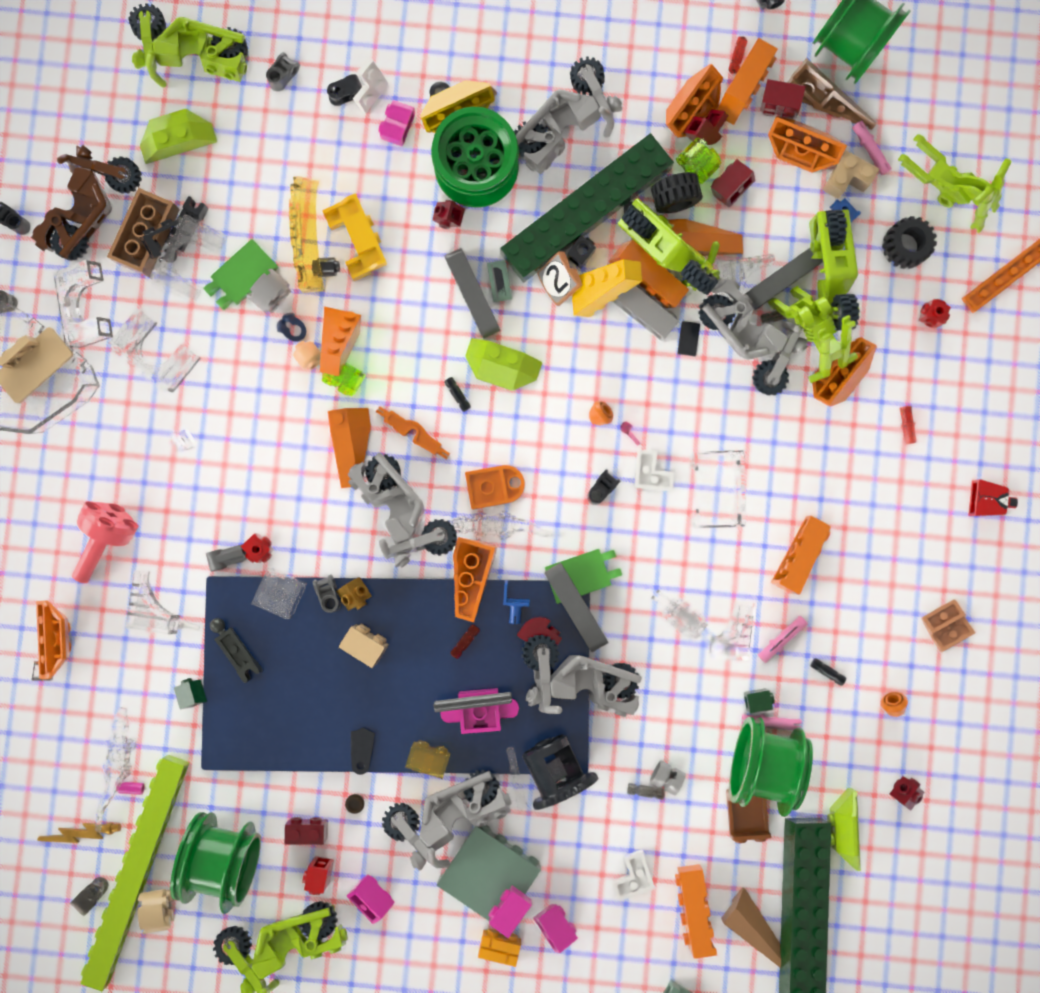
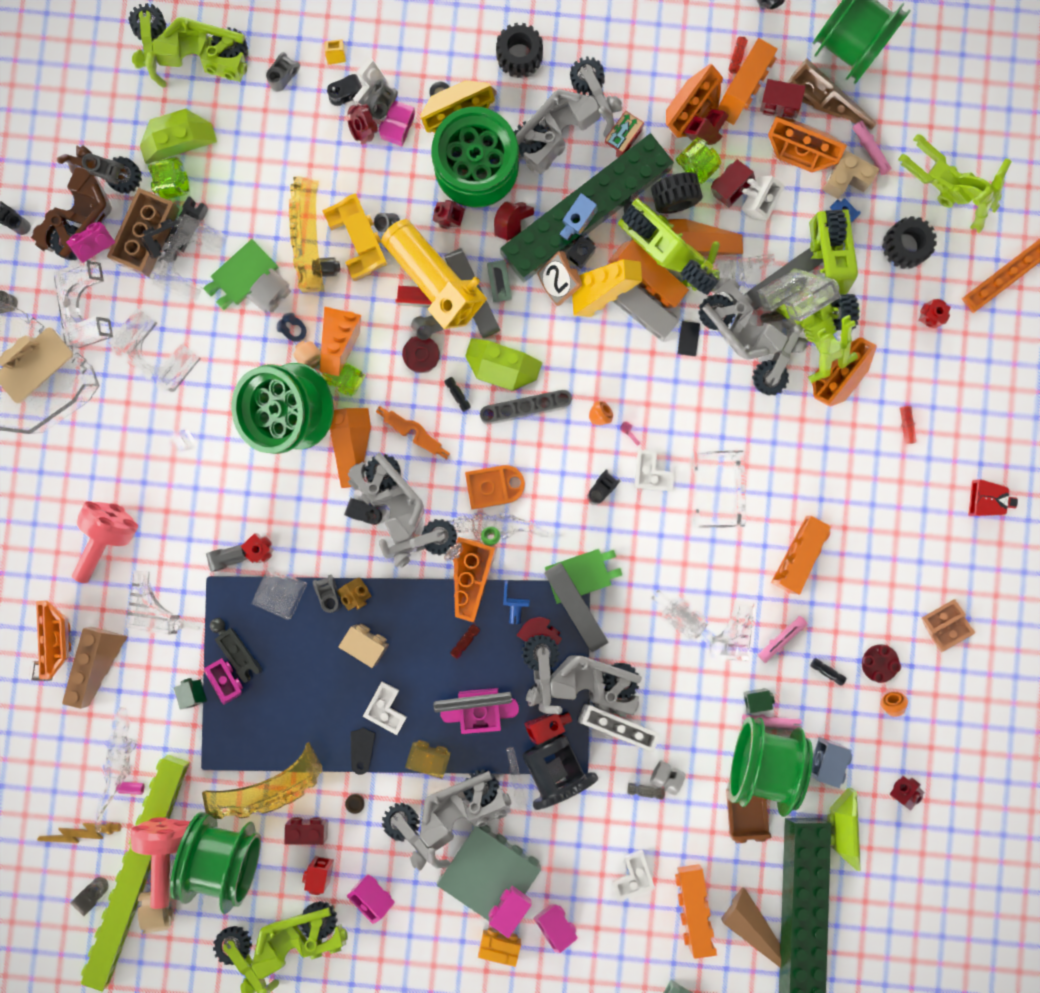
none -> medium nougat wedge [62,626,128,709]
none -> dark pink brick [66,221,116,263]
none -> dark grey piece [82,153,124,185]
none -> coral piece [131,817,190,909]
none -> clear neon green brick [148,157,190,200]
none -> clear yellow windscreen [202,742,322,819]
none -> dark pink brick [204,658,243,705]
none -> green wheel [231,363,334,454]
none -> yellow slope [324,39,346,65]
none -> black piece [344,497,383,525]
none -> dark red plate [347,104,378,144]
none -> white plate [363,681,407,735]
none -> dark grey piece [364,79,398,119]
none -> yellow piece [374,213,487,329]
none -> red panel [395,286,432,307]
none -> dark red tile [402,336,440,373]
none -> dark grey piece [411,315,445,340]
none -> clear plant [444,543,463,561]
none -> dark grey beam [480,390,572,425]
none -> bright green plate [481,527,501,546]
none -> dark red brick [494,201,534,241]
none -> black tyre [496,22,543,78]
none -> red torso [524,711,572,745]
none -> medium blue torso [560,193,598,241]
none -> white brick [577,704,660,753]
none -> panel [605,111,644,157]
none -> white brick [741,176,785,220]
none -> clear arch [756,268,841,322]
none -> sand blue brick [811,737,852,789]
none -> dark red dish [862,644,901,683]

